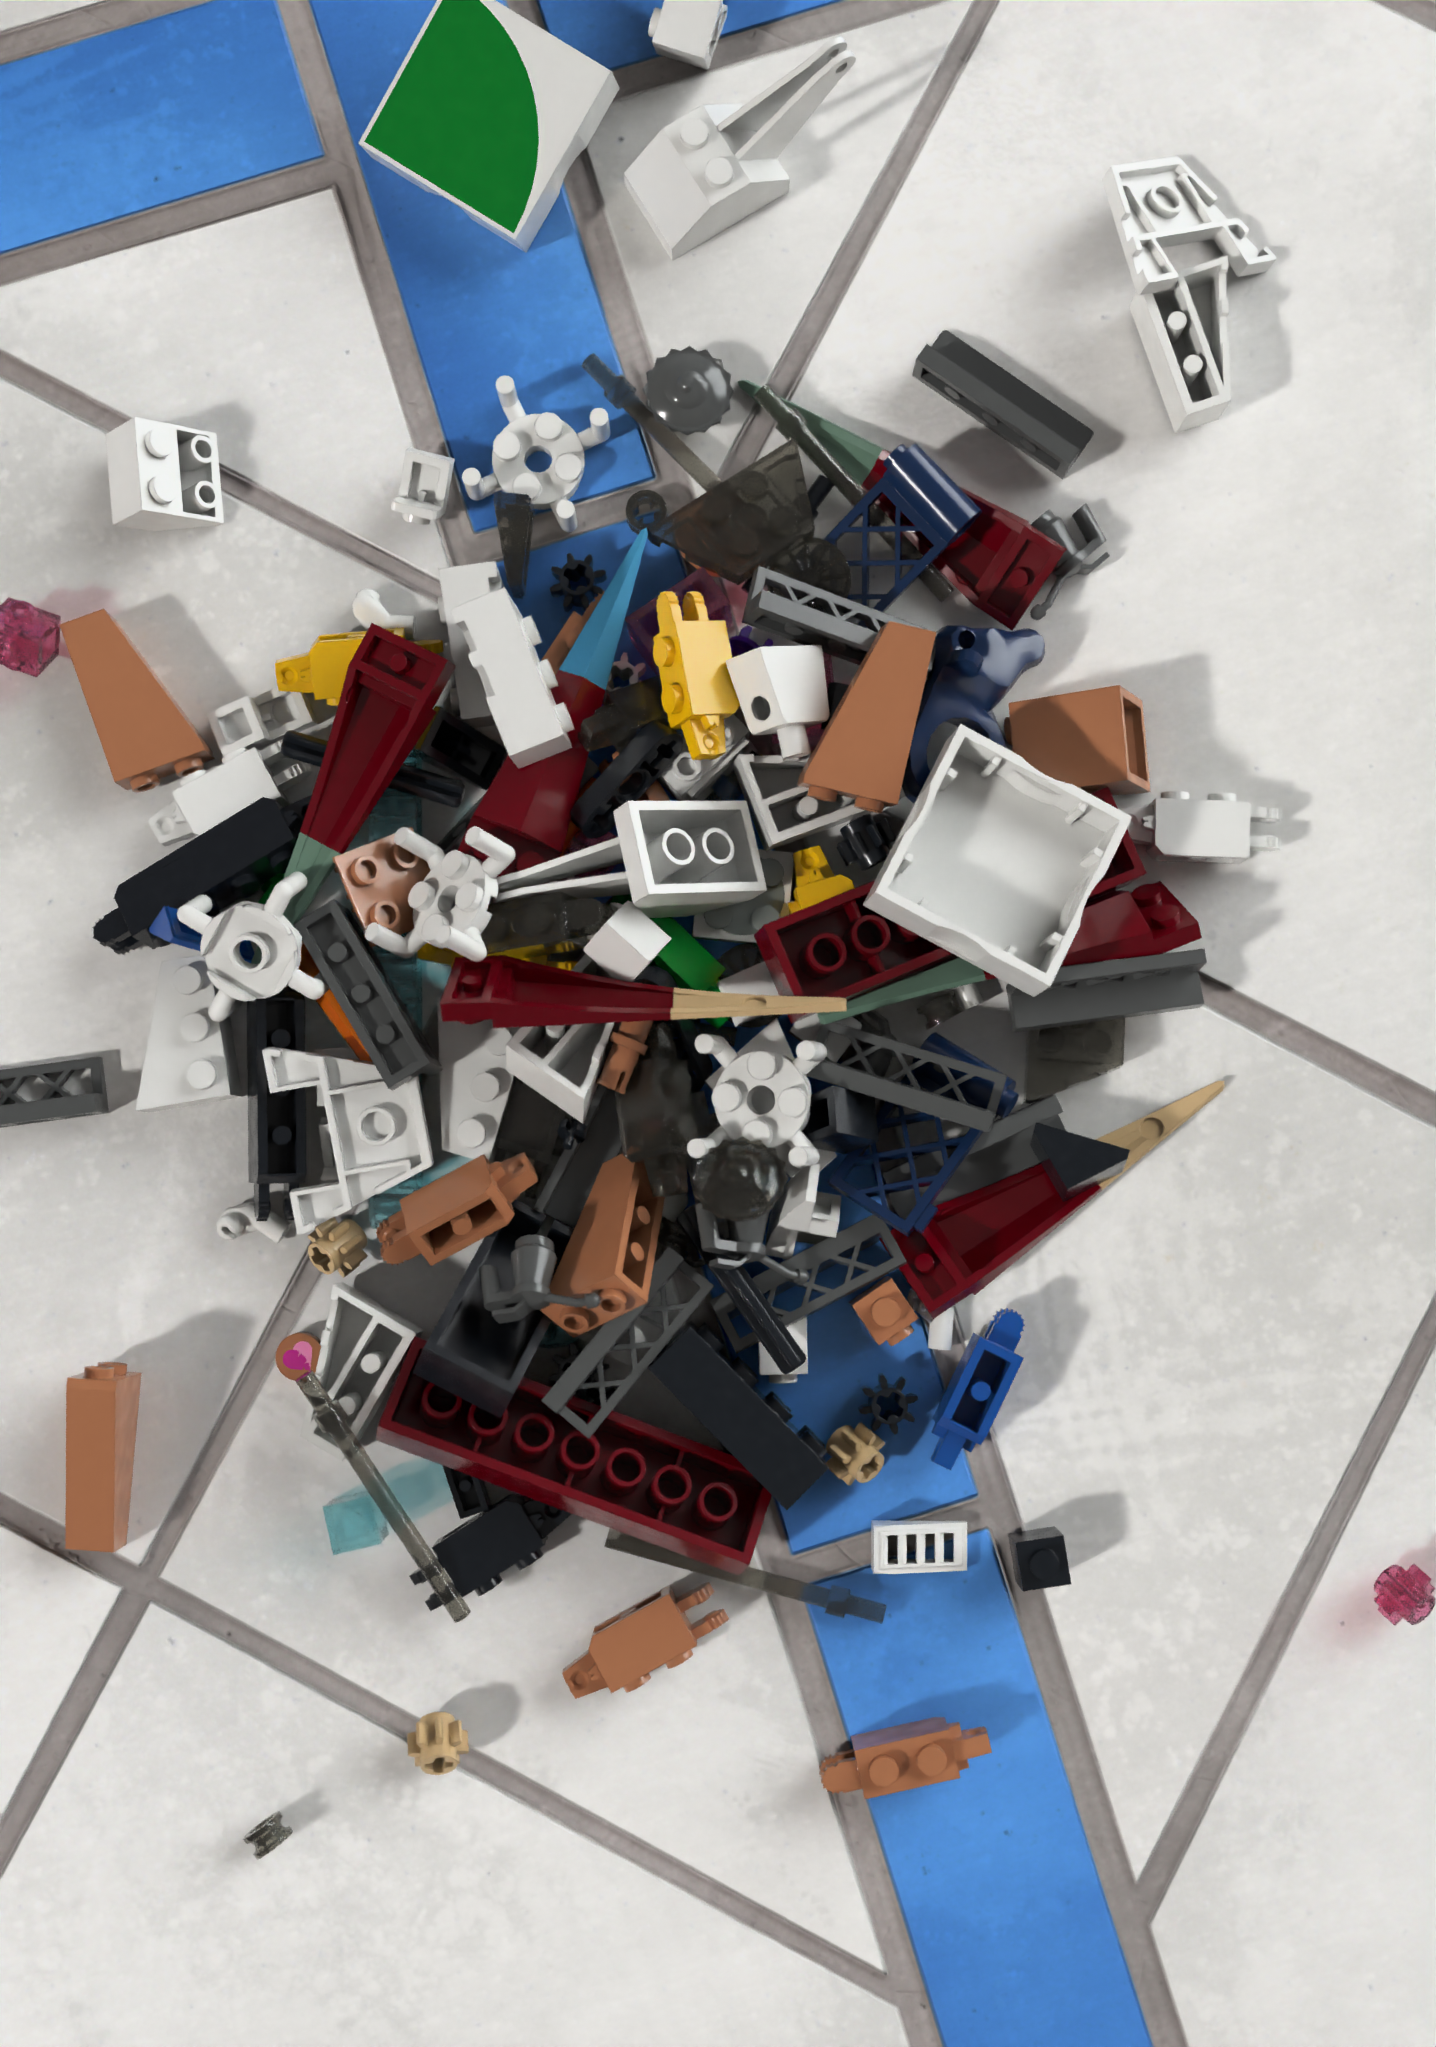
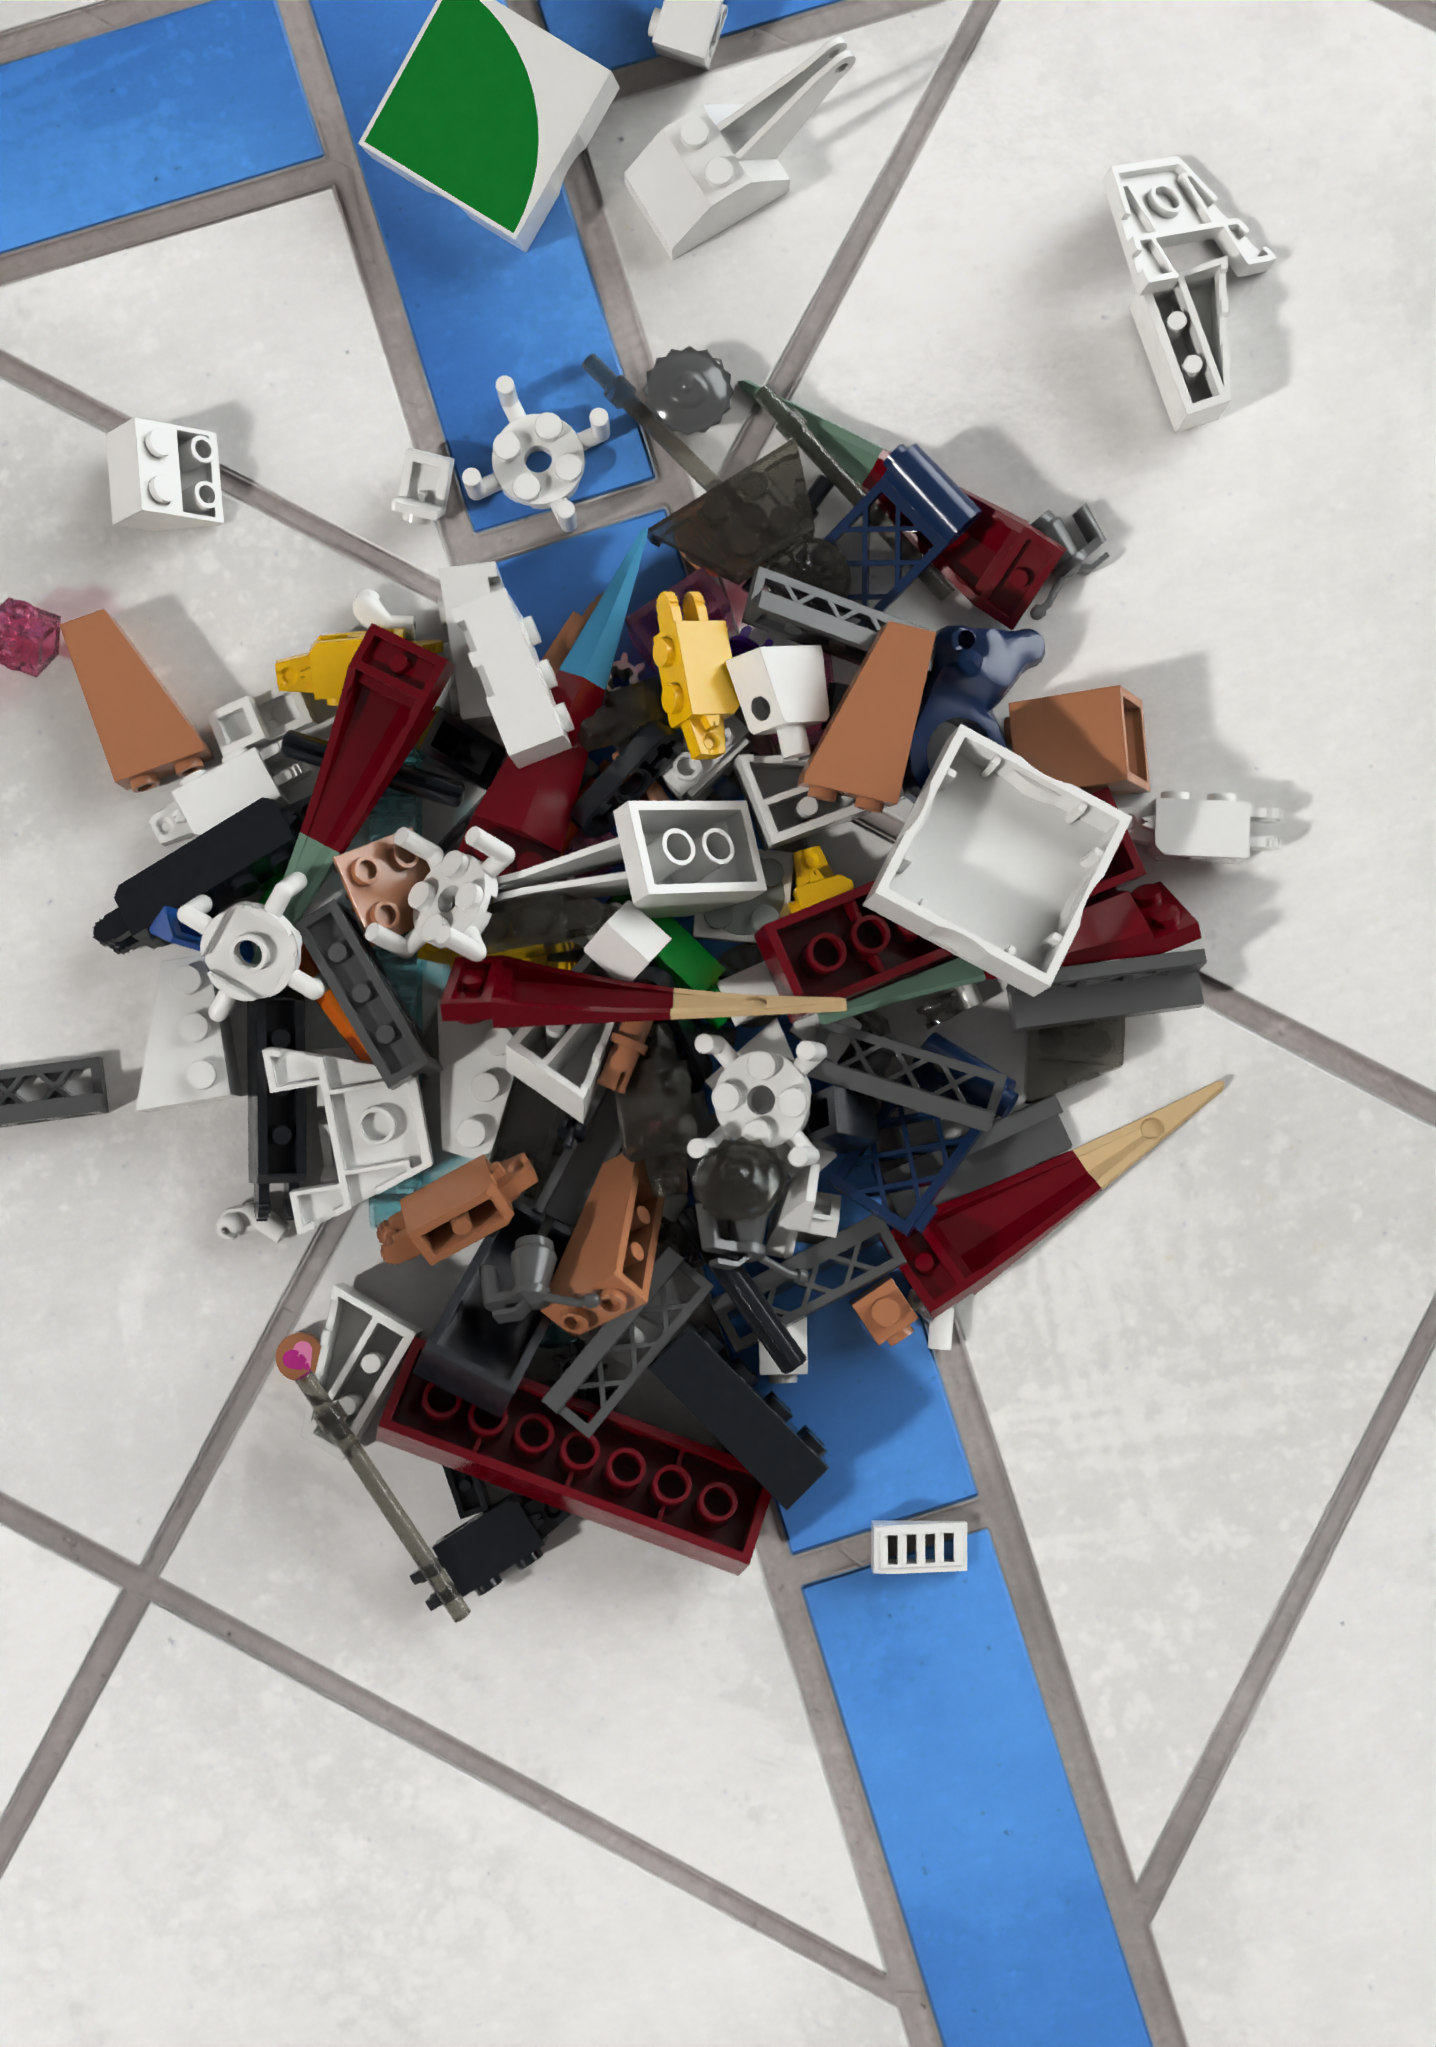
nougat slope [65,1362,142,1553] -> none
clear smoke bush [243,1811,293,1860] -> none
tan gear [308,1217,367,1278] -> none
clear light blue brick [323,1488,389,1555] -> none
tan gear [407,1712,469,1775] -> none
clear smoke slope [493,492,535,599] -> none
black gear [550,553,607,613] -> none
nougat hinge [562,1582,729,1699] -> none
clear smoke bar [605,1528,886,1624] -> none
clear smoke bush [625,490,668,537] -> none
nougat hinge [819,1717,992,1799] -> none
tan gear [826,1423,885,1486] -> none
black gear [836,813,897,872] -> none
black gear [858,1373,918,1434] -> none
dark grey panel [912,330,1094,479] -> none
blue hinge [931,1308,1025,1470] -> none
black brick [1008,1526,1071,1592] -> none
black slope [1030,1123,1130,1202] -> none
clear pink gear [1374,1564,1436,1625] -> none

